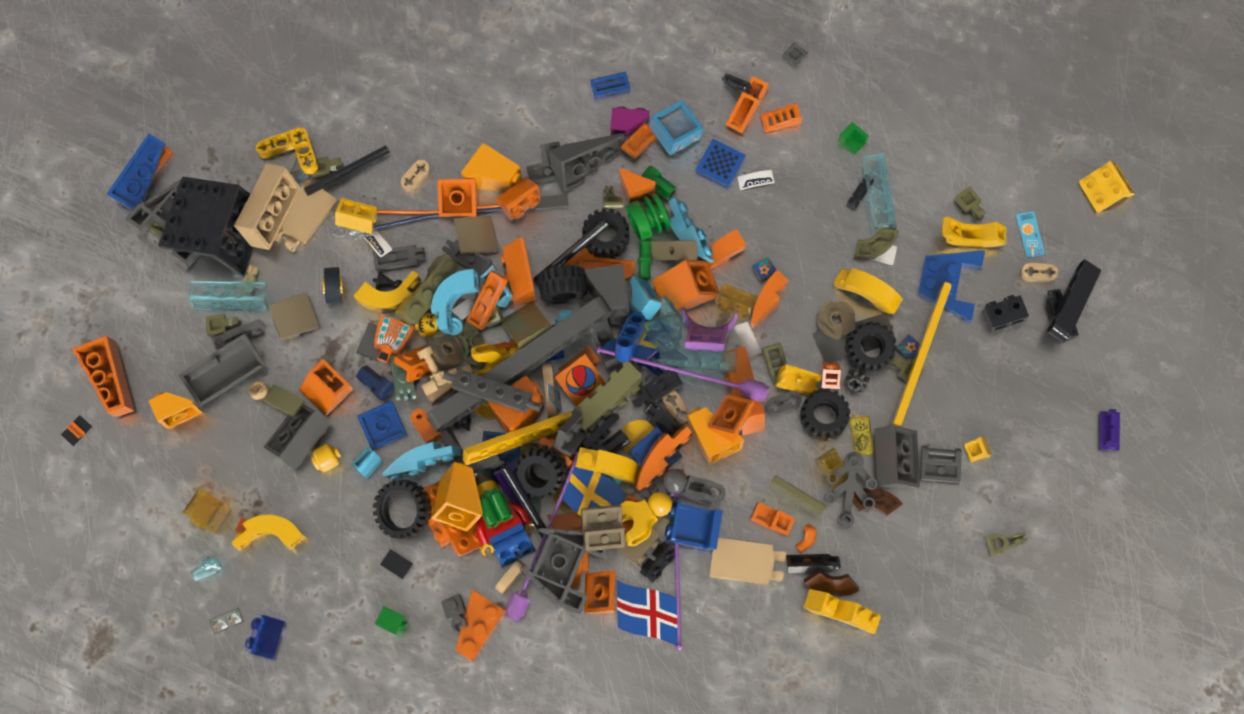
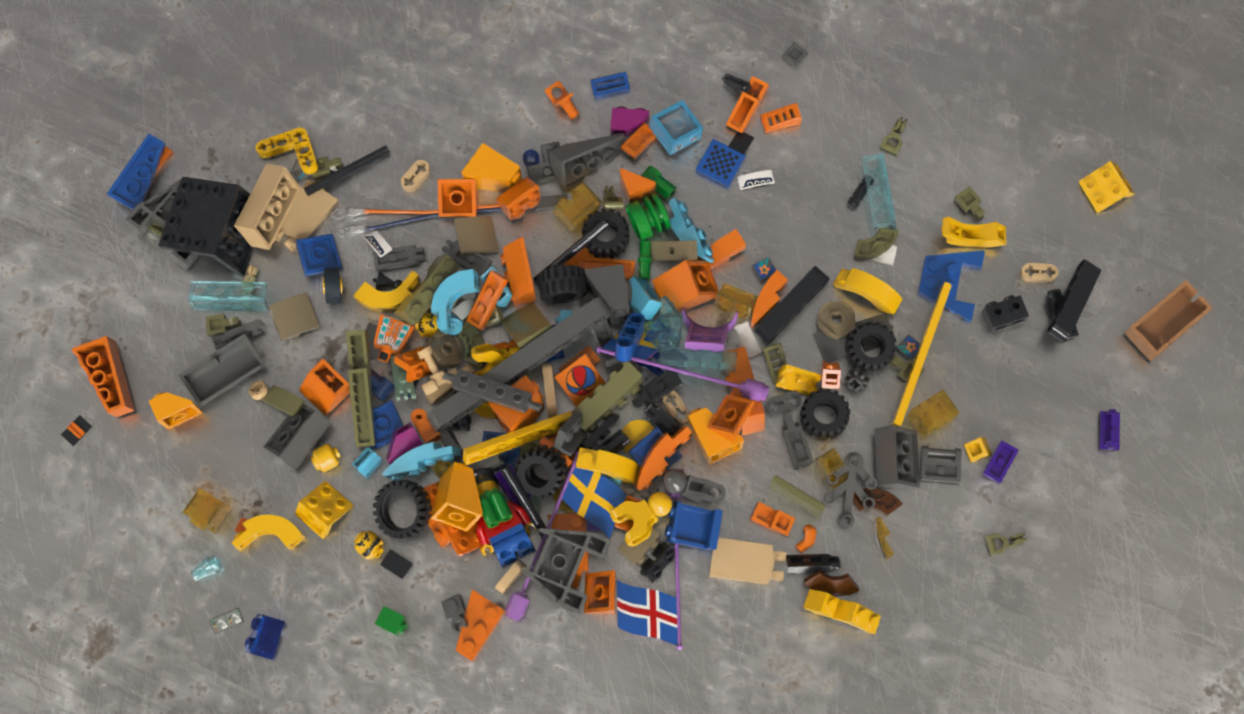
yellow hinge [335,198,378,234] -> none
medium azure sticker [547,382,562,410] -> none
dark tan slope [581,505,625,551] -> none
green panel [838,122,869,155] -> none
clear yellow tile [850,416,874,456] -> none
medium azure sticker [1016,211,1045,258] -> none
none -> blue tile [295,234,342,276]
none -> yellow bracket [295,481,353,539]
none -> olive slope [346,330,376,447]
none -> yellow head [354,530,384,560]
none -> magenta slope [386,422,423,465]
none -> clear yellow wheel [433,460,452,479]
none -> clear blue bush [523,149,540,167]
none -> orange bracket [545,81,580,120]
none -> clear yellow piece [553,182,602,233]
none -> black piece [728,132,754,155]
none -> black beam [754,266,830,345]
none -> dark grey hinge [782,413,814,469]
none -> clear yellow slope [874,516,894,561]
none -> olive piece [880,117,908,155]
none -> clear yellow piece [907,389,960,440]
none -> dark purple plate [982,440,1019,484]
none -> medium nougat piece [1124,280,1213,362]

